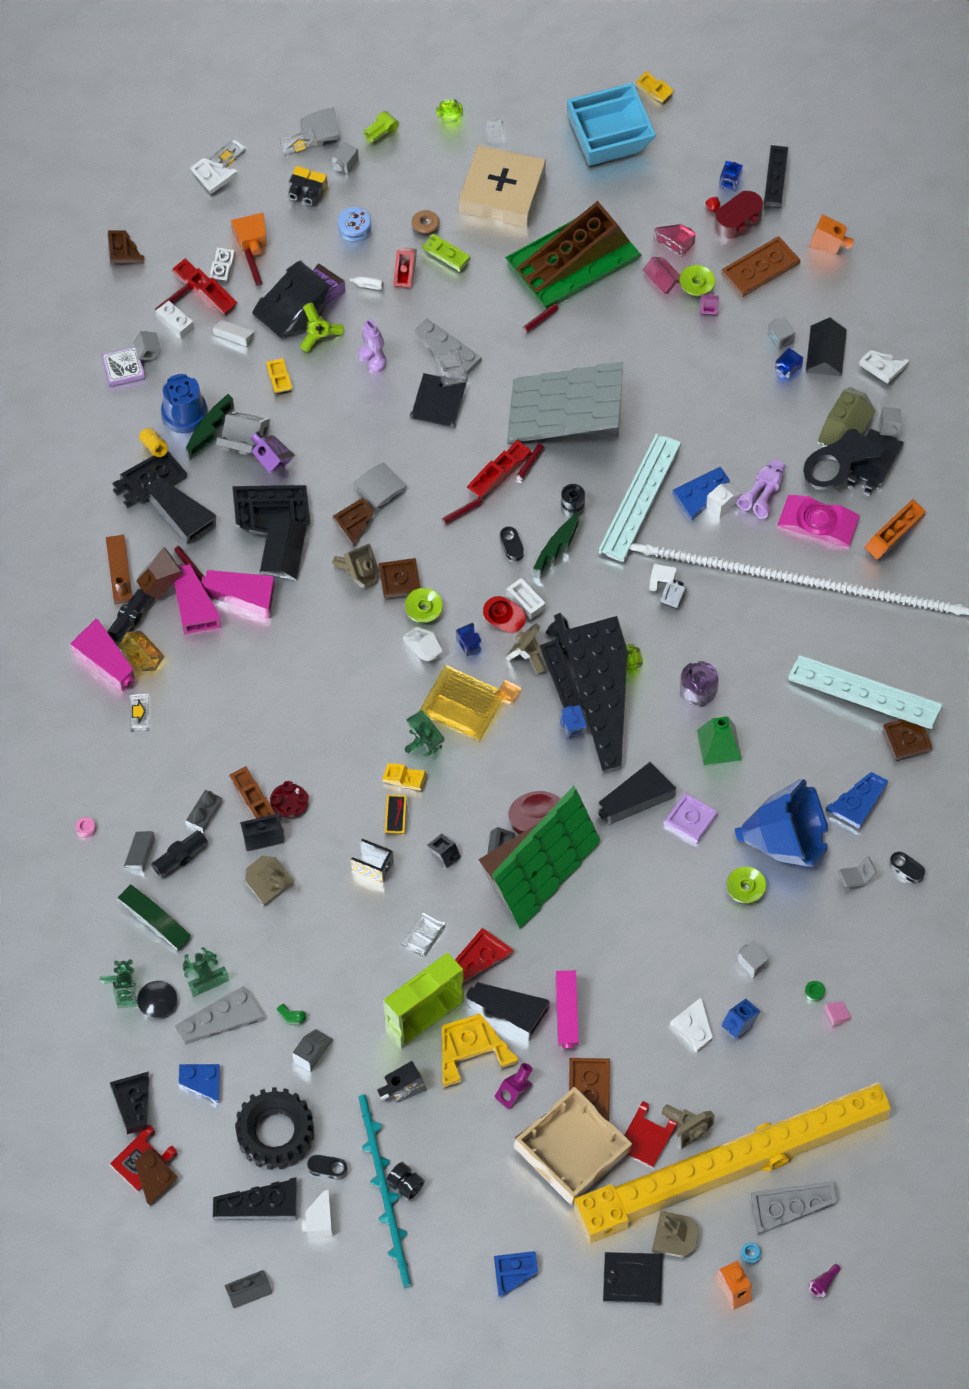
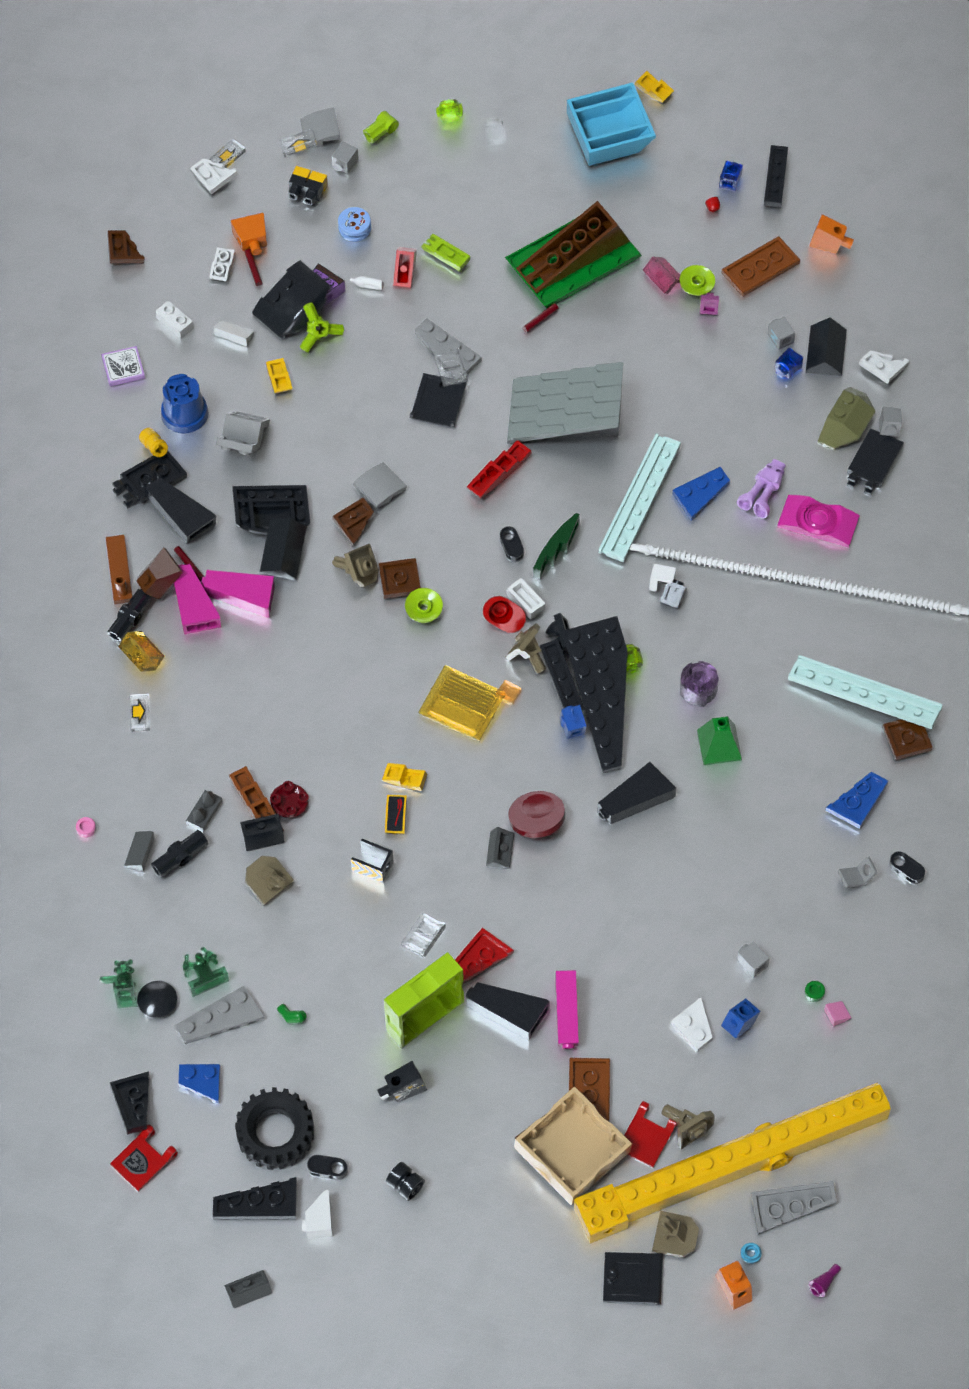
dark pink slope [70,619,135,691] -> none
dark green slope [116,884,191,951] -> none
light grey brick [133,331,161,361] -> none
reddish brown wing [134,1148,178,1205] -> none
dark red piece [155,284,191,311] -> none
red slope [172,258,237,315] -> none
dark green slope [186,394,234,460] -> none
medium lavender torso [251,431,295,473] -> none
dark grey slope [292,1029,333,1072] -> none
lavender piece [358,319,386,373] -> none
teal plant [358,1094,411,1288] -> none
white slope [402,627,443,661] -> none
clear green piece [405,710,444,757] -> none
medium nougat piece [411,210,440,234] -> none
black bracket [427,833,461,868] -> none
dark red piece [442,497,482,525] -> none
yellow wing [442,1013,518,1088] -> none
clear blue brick [456,622,481,657] -> none
tan tile [459,145,546,227] -> none
green piece [478,785,600,928] -> none
blue wing [494,1251,538,1297] -> none
magenta bracket [495,1063,533,1109] -> none
dark red piece [516,443,544,480] -> none
black wheel [561,484,585,518] -> none
clear pink slope [653,224,696,257] -> none
lavender tile [664,792,718,843] -> none
white slope [706,483,744,518] -> none
dark red brick [715,190,763,238] -> none
lime dish [726,867,766,903] -> none
blue piece [735,779,828,867] -> none
black animal [803,429,884,491] -> none
orange slope [864,499,926,560] -> none

